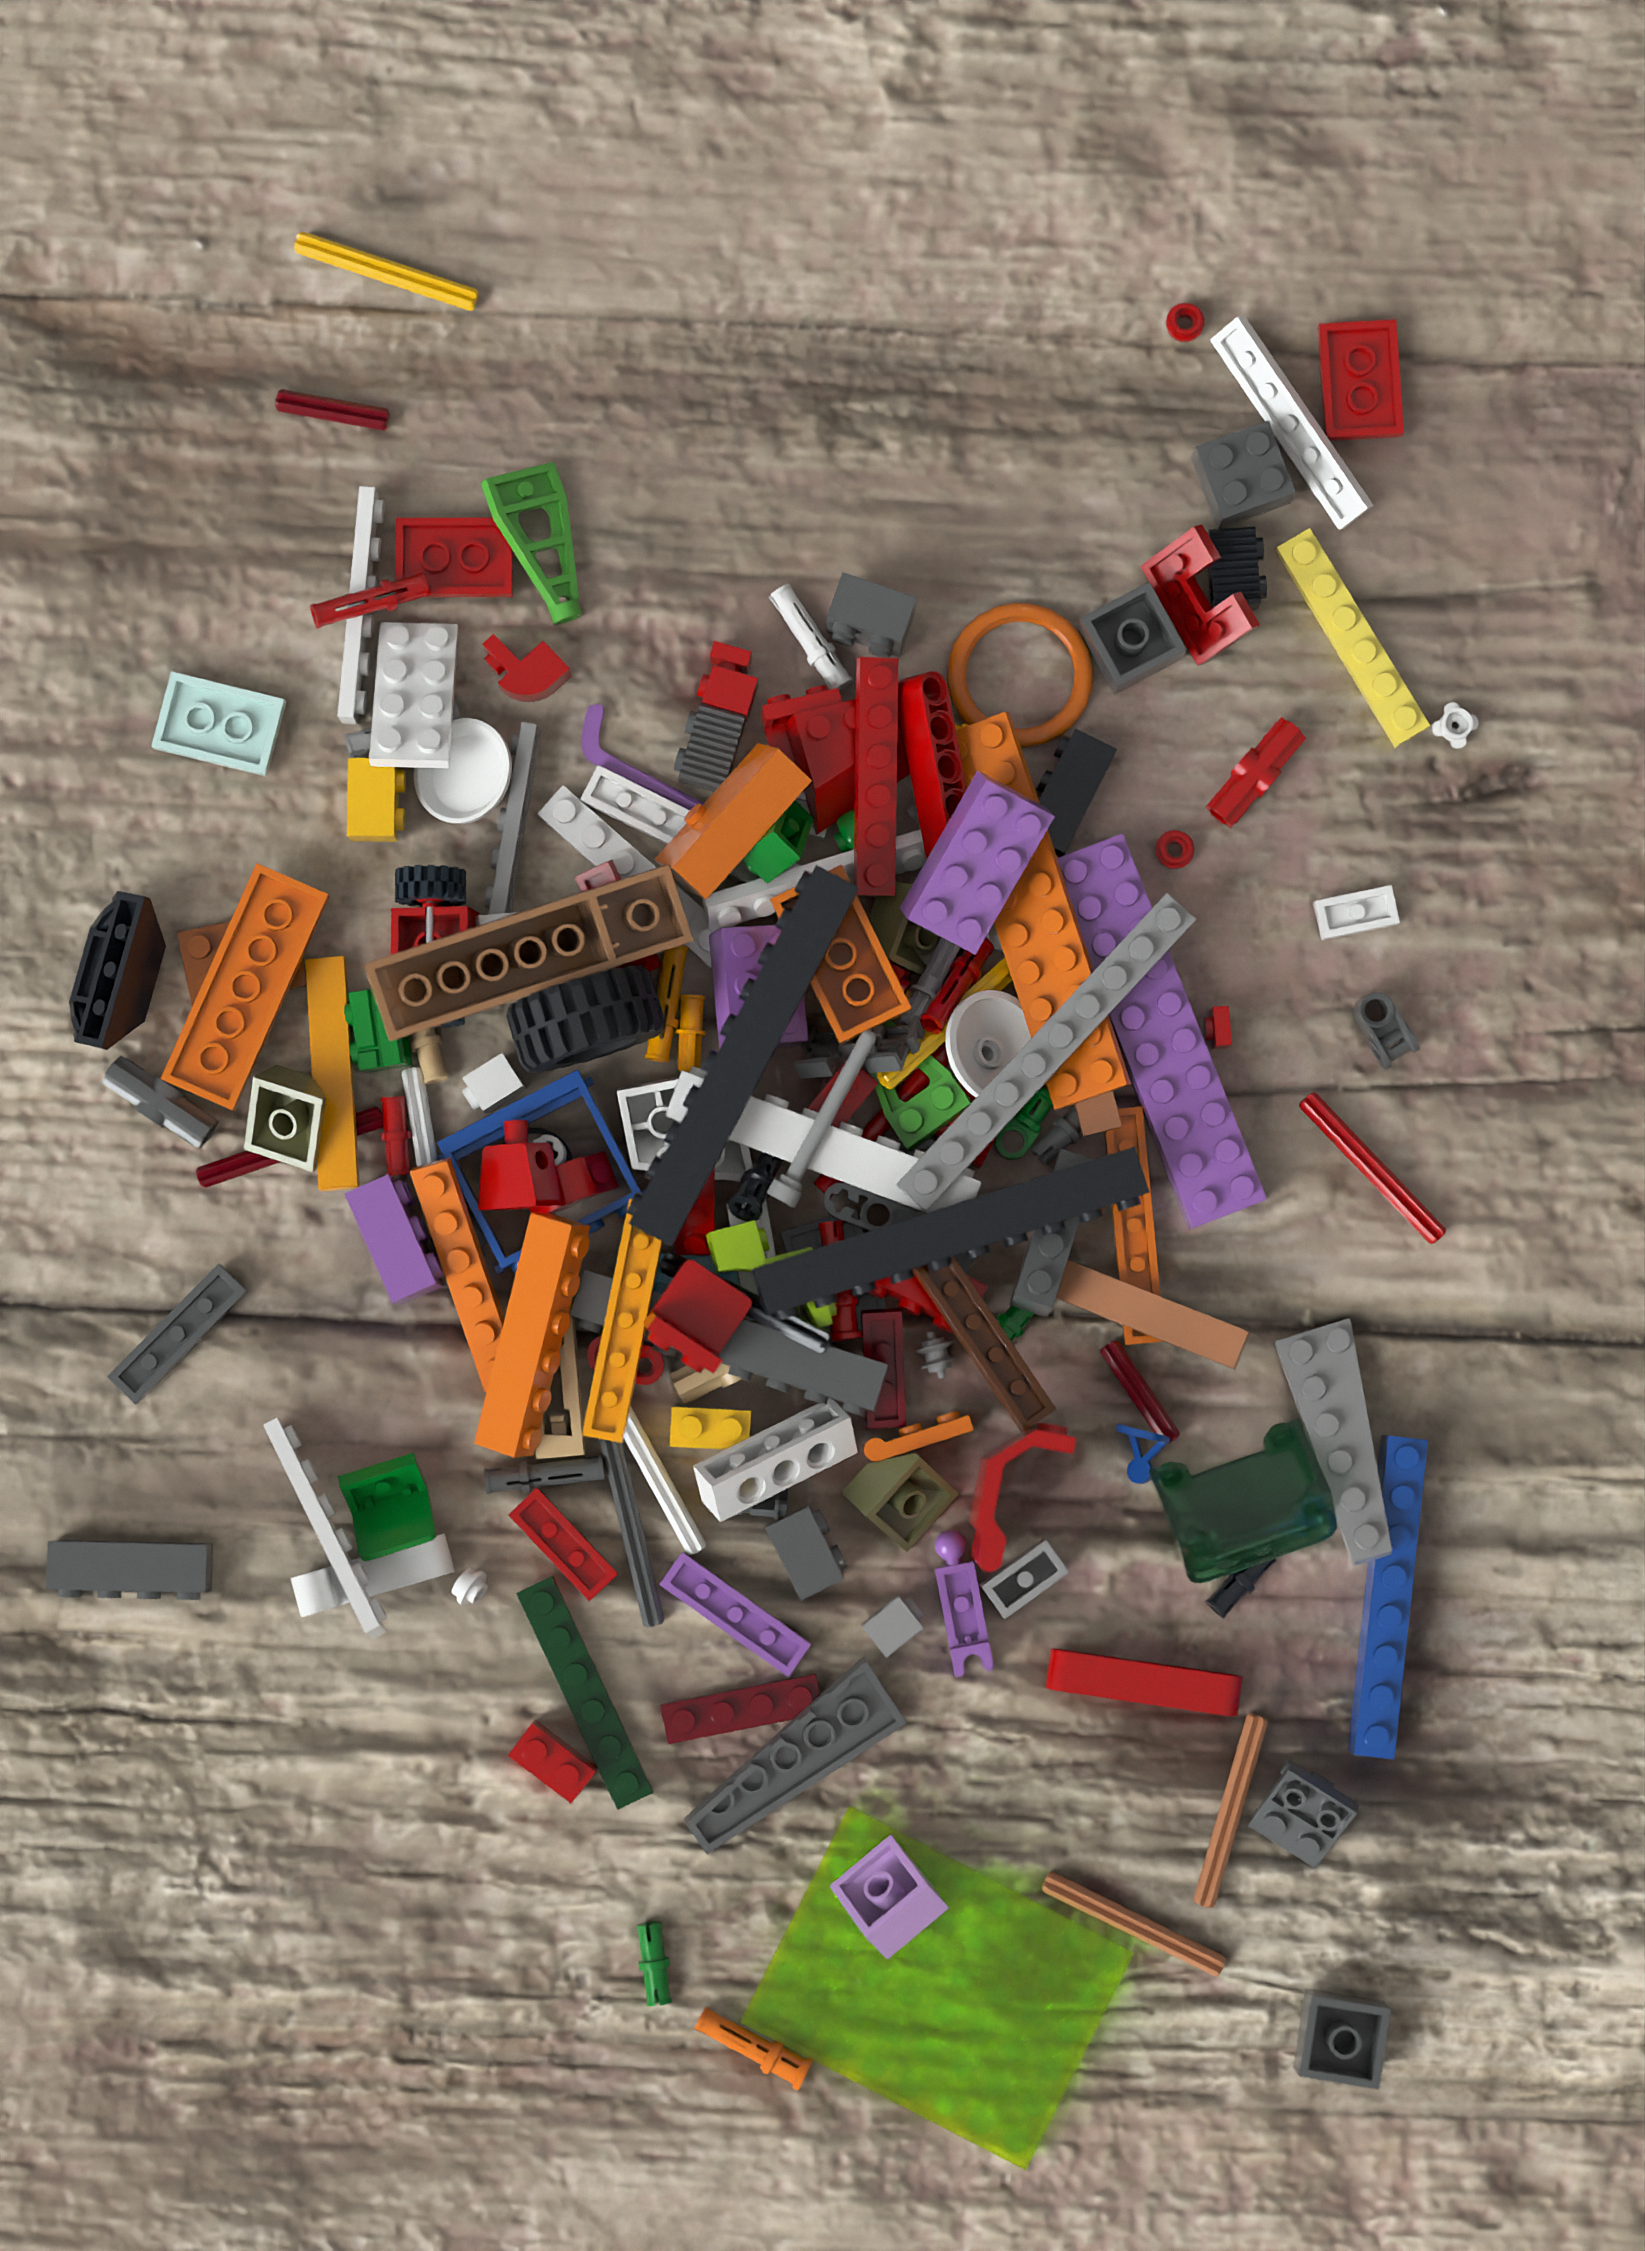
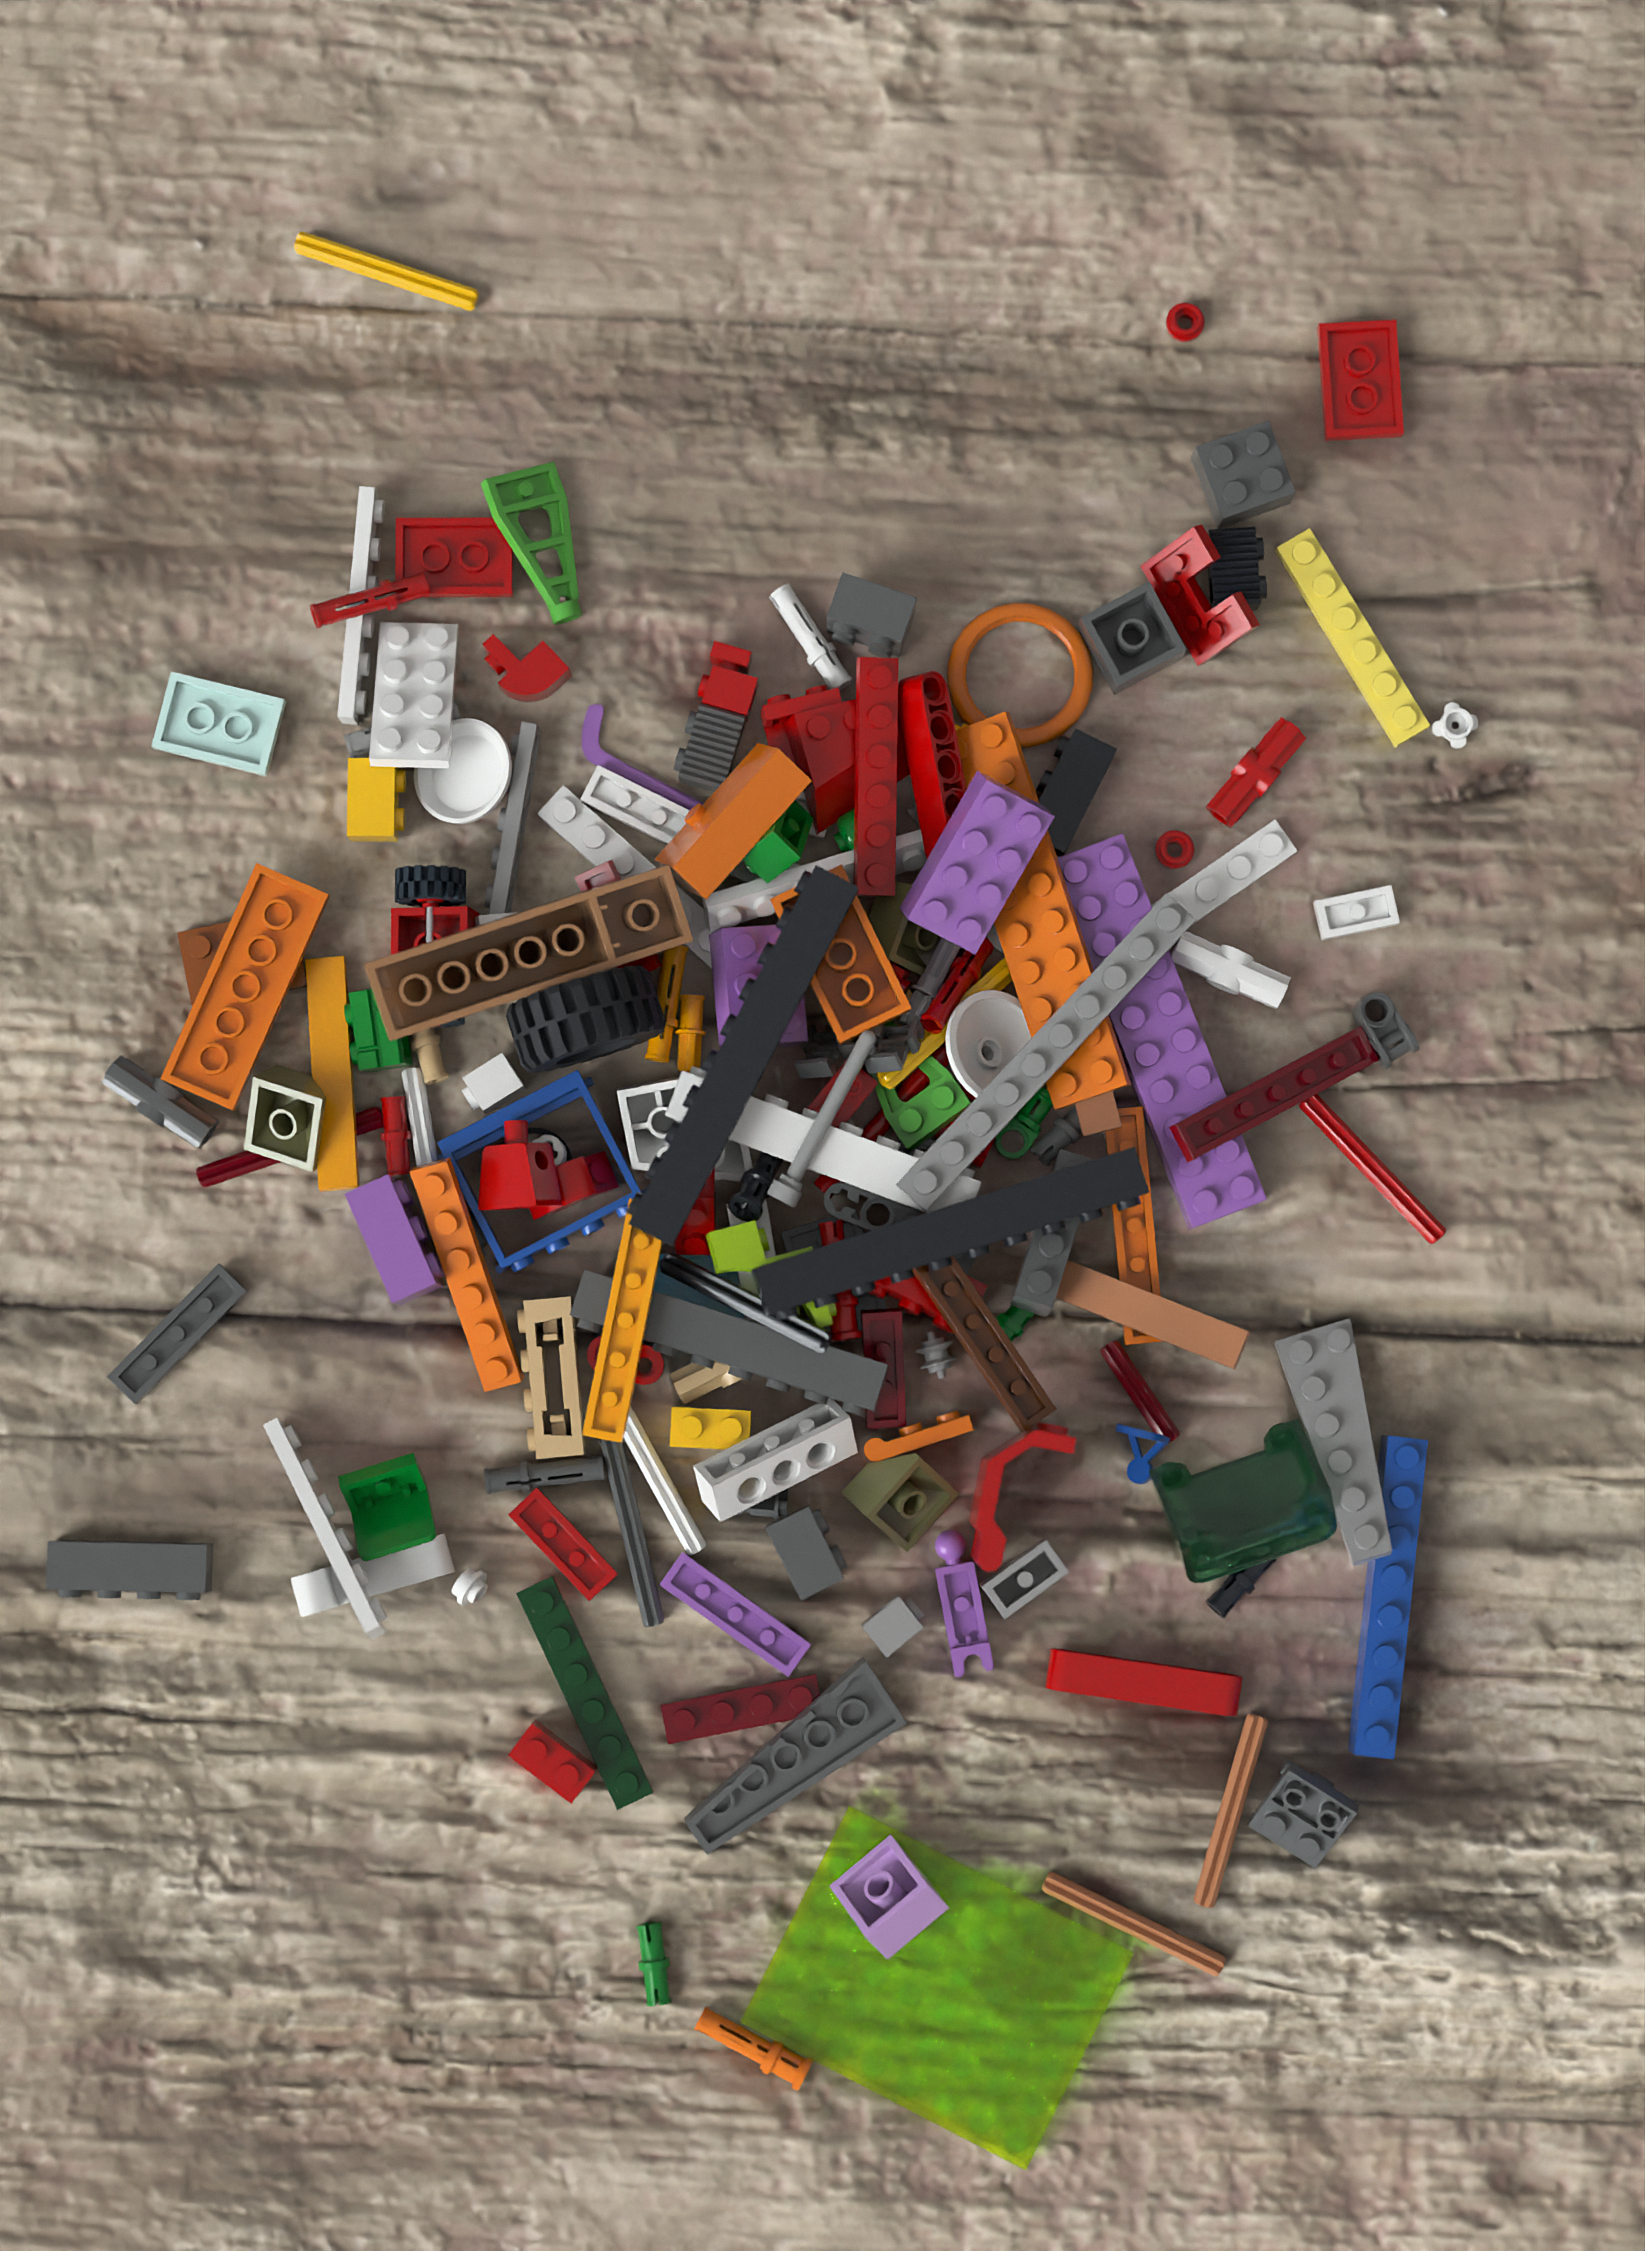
black wedge [69,891,166,1050] -> none
dark red axle [275,389,390,431] -> none
orange brick [474,1213,591,1458] -> none
red bracket [643,1259,752,1374] -> none
red plate [1203,1006,1232,1049] -> none
white plate [1210,315,1374,530] -> none
dark grey brick [1293,1988,1391,2090] -> none
none -> white plate [1151,820,1297,926]
none -> dark red plate [1169,1026,1379,1163]
none -> white piece [1171,931,1291,1009]

